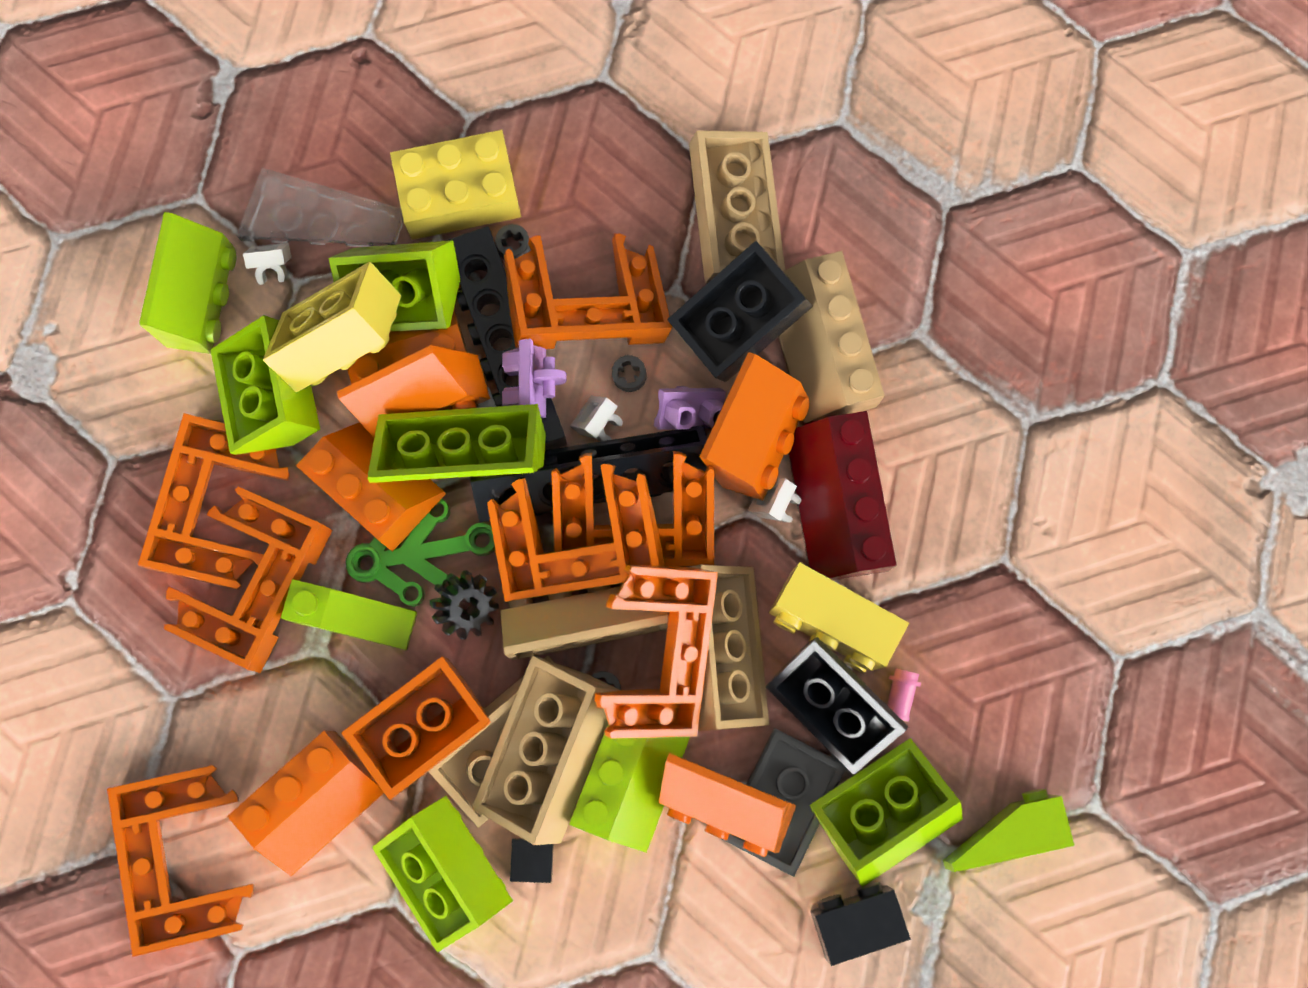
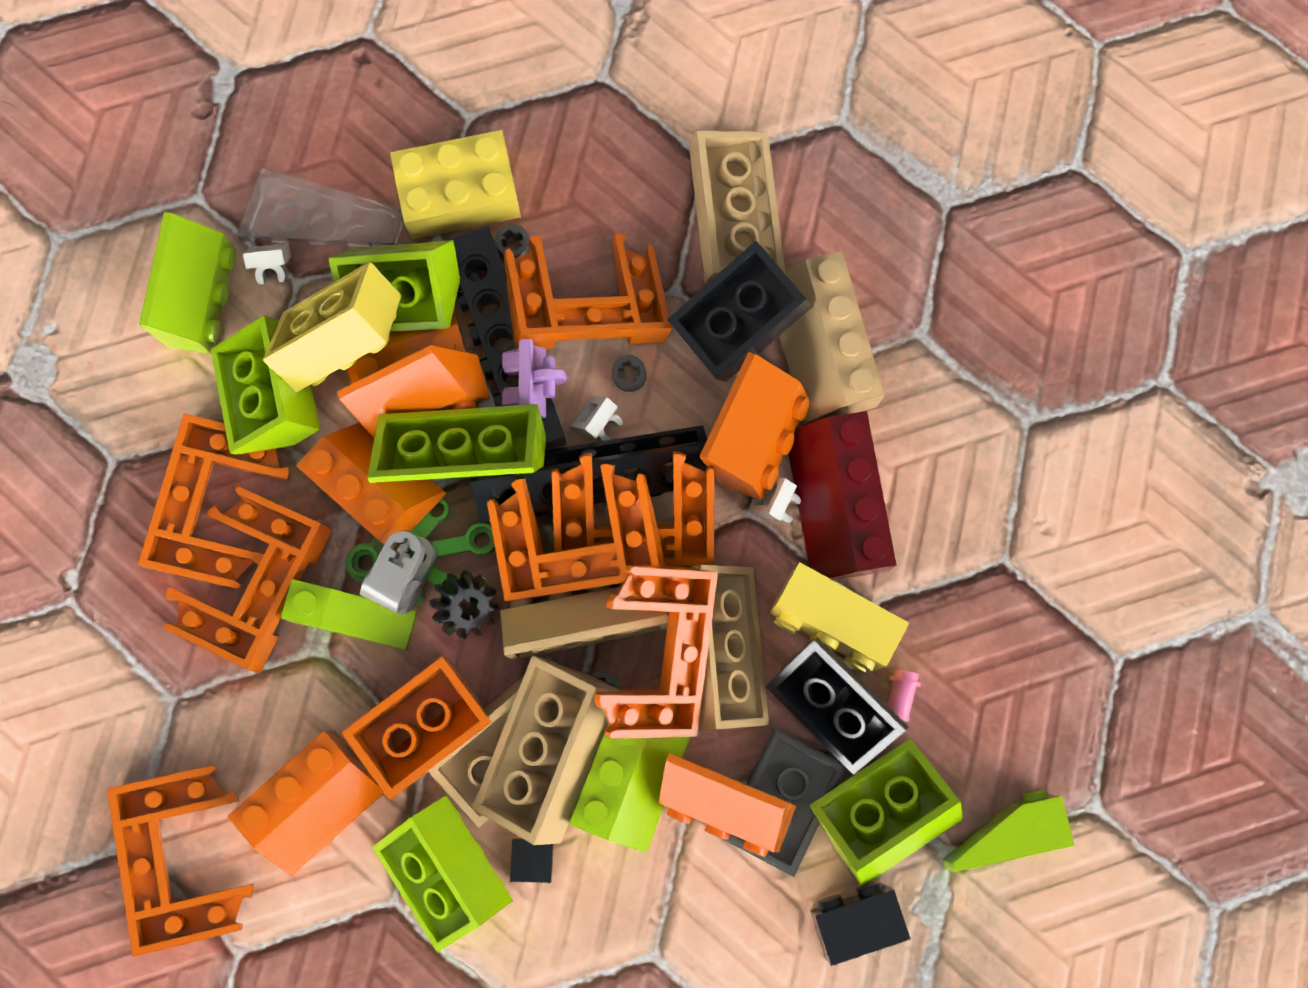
lavender hips [654,386,726,430] -> none
none -> light grey piece [360,531,437,614]

